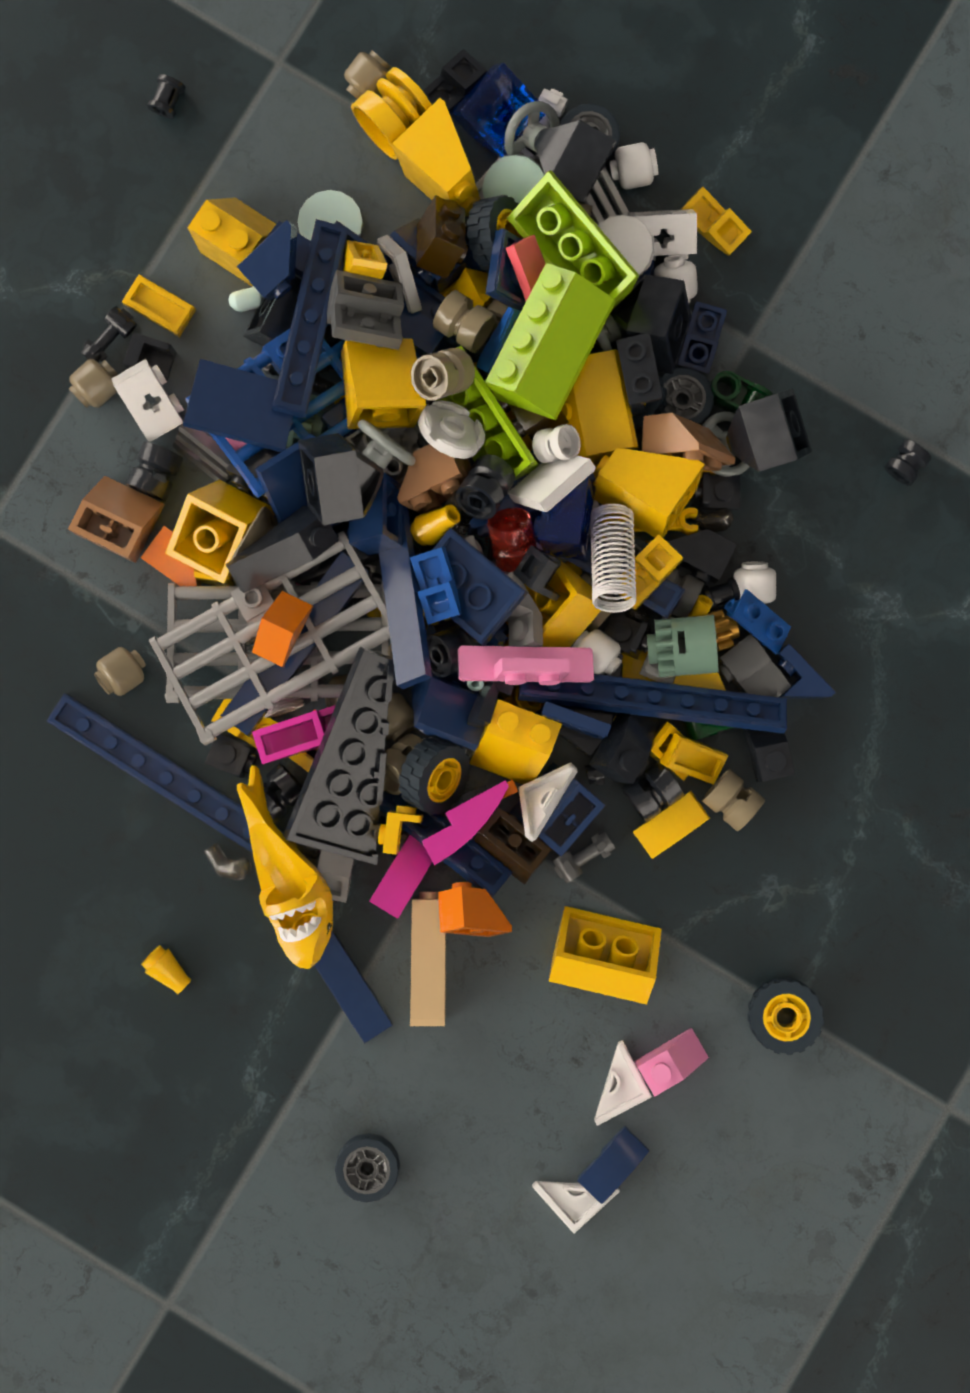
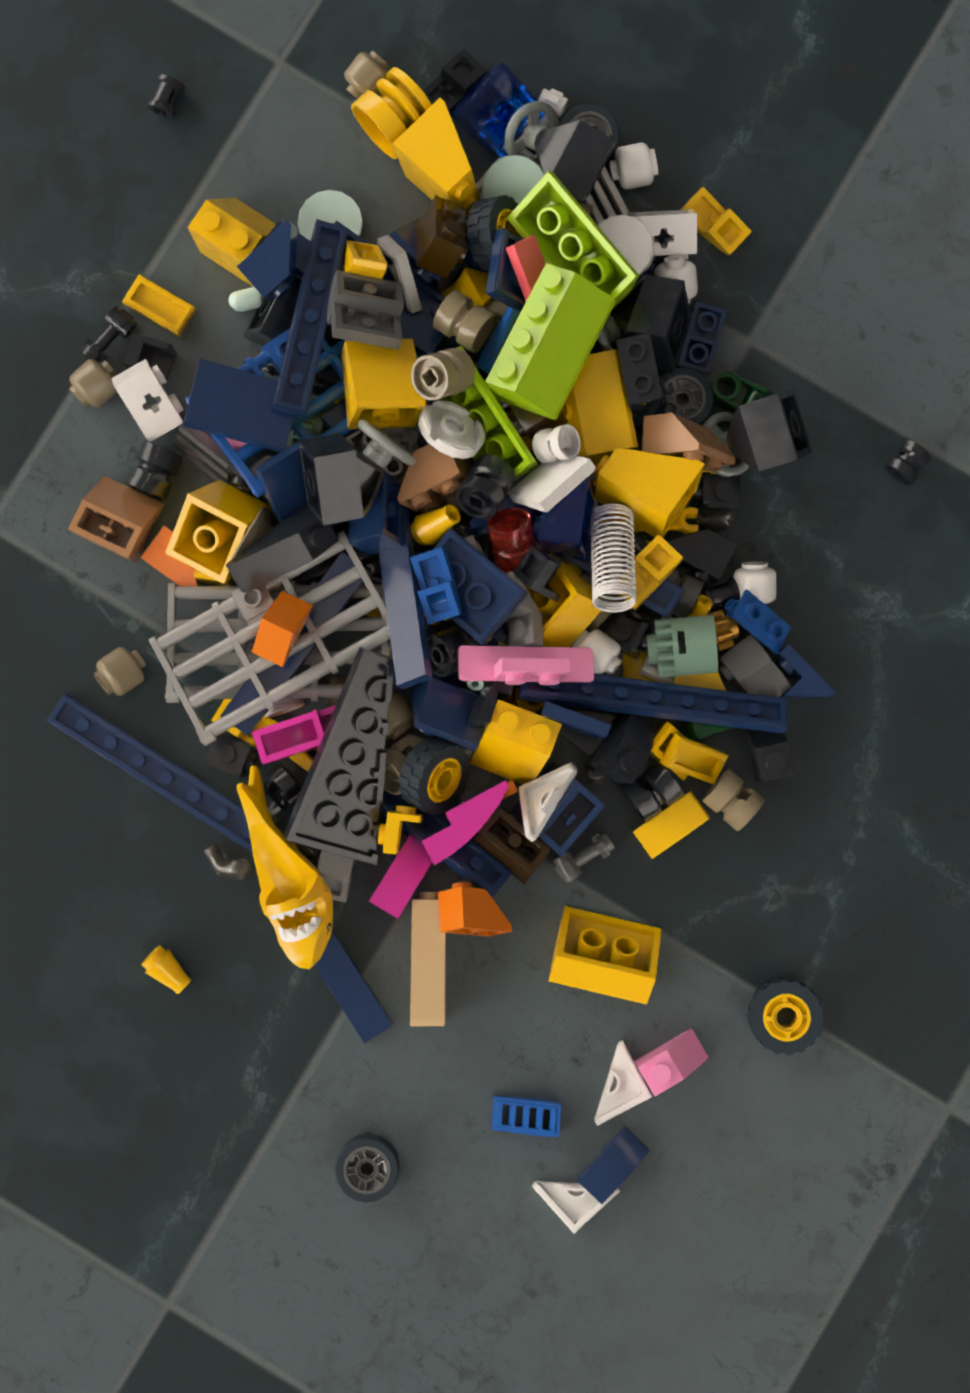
none -> blue slope [491,1095,561,1137]

